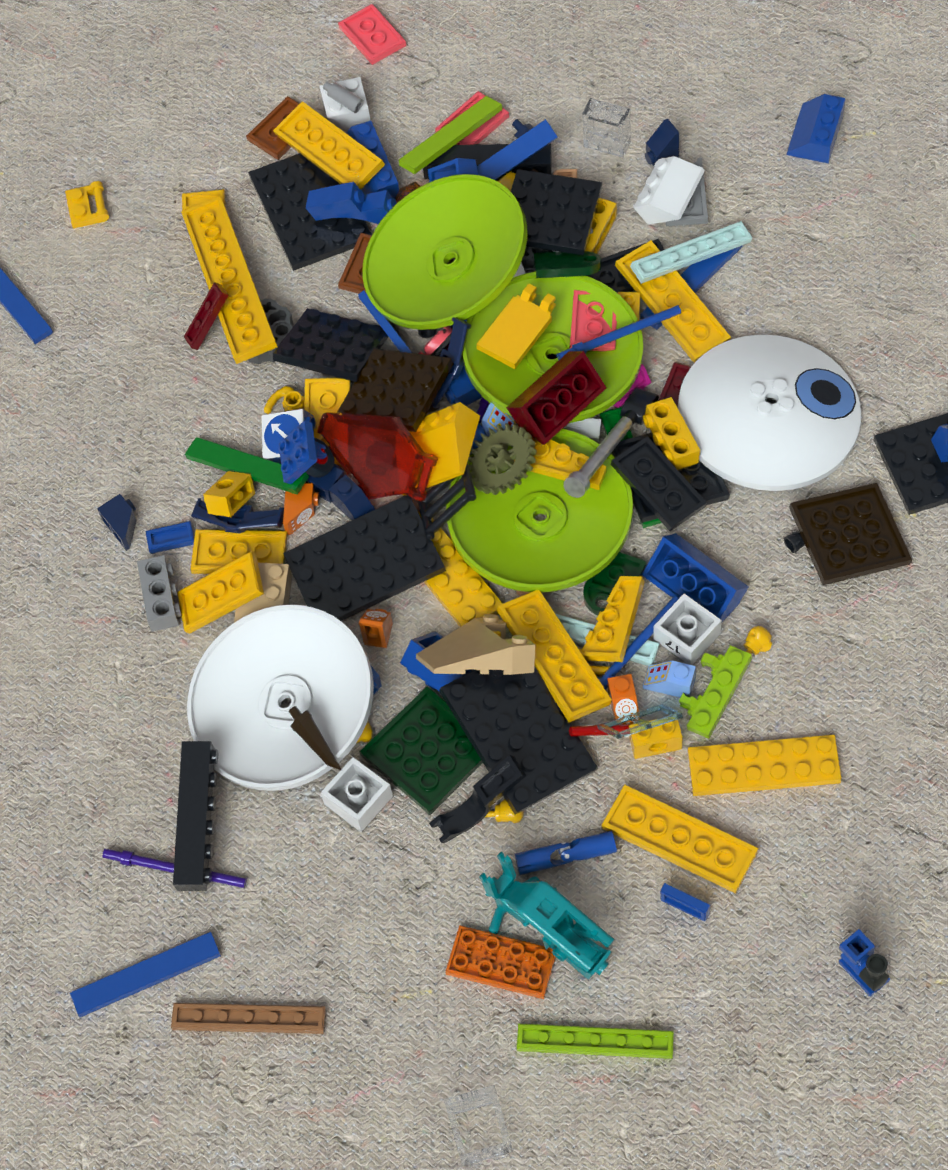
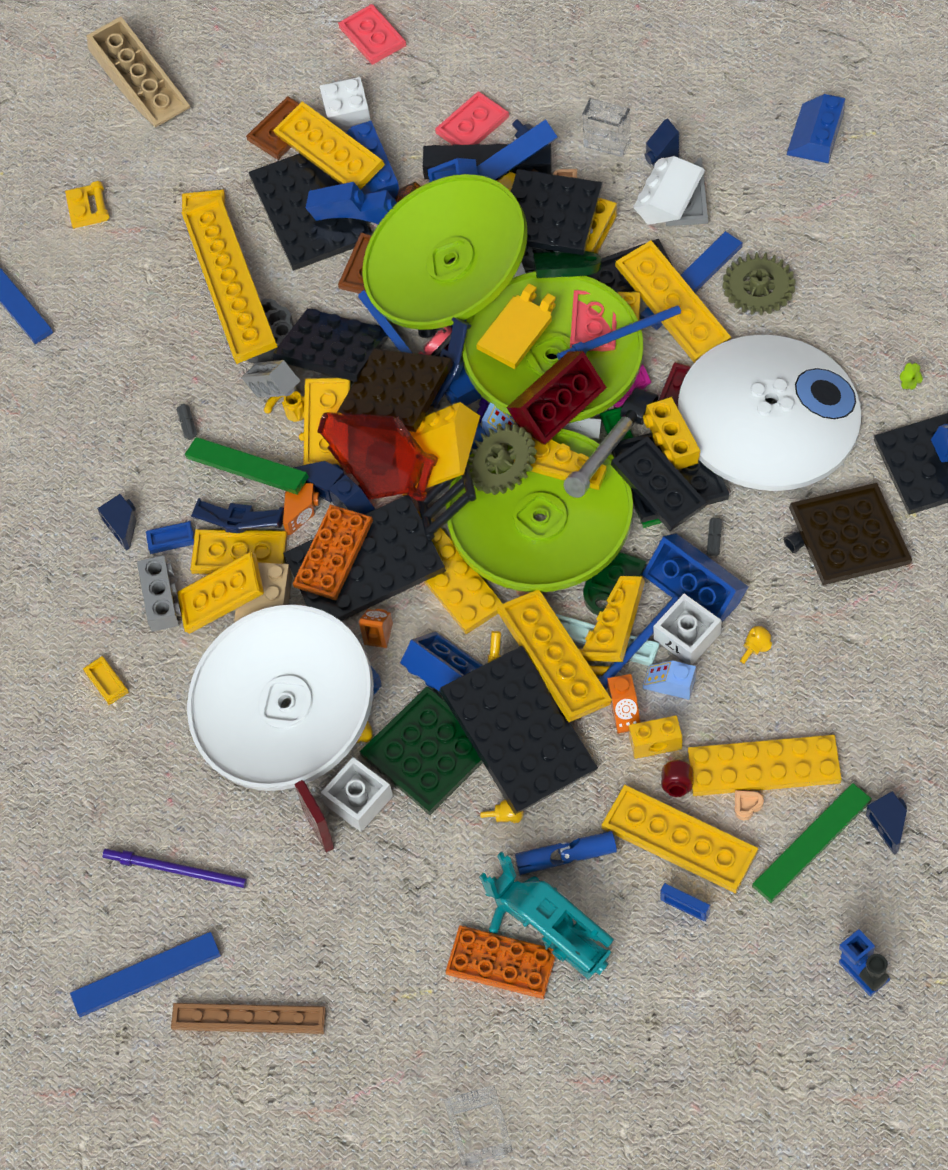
black brick [173,741,218,891] -> none
dark red tile [184,282,229,350] -> none
yellow brick [203,471,255,517] -> none
piece [262,409,316,464] -> none
blue plate [279,420,335,484] -> none
dark brown bar [289,706,342,770] -> none
light grey cylinder [323,81,363,113] -> none
lime tile [399,96,502,174] -> none
tan wedge [416,614,535,675] -> none
black piece [429,755,527,843] -> none
lime tile [517,1023,674,1059] -> none
red piece [569,724,631,736] -> none
clear light blue window [597,704,683,739] -> none
light aqua tile [630,221,753,284] -> none
lime hinge [679,645,752,739] -> none
none -> yellow tile [83,656,129,705]
none -> tan slope [86,16,190,128]
none -> dark grey piece [176,404,197,440]
none -> light grey brick [241,360,300,398]
none -> orange tile [293,504,373,600]
none -> dark red tile [295,780,334,853]
none -> dark red head [661,760,694,797]
none -> dark grey piece [707,518,722,556]
none -> olive gear [722,252,796,315]
none -> light nougat tile [735,790,764,821]
none -> green tile [752,783,872,903]
none -> dark blue slope [866,791,907,855]
none -> lime plant [900,363,923,390]

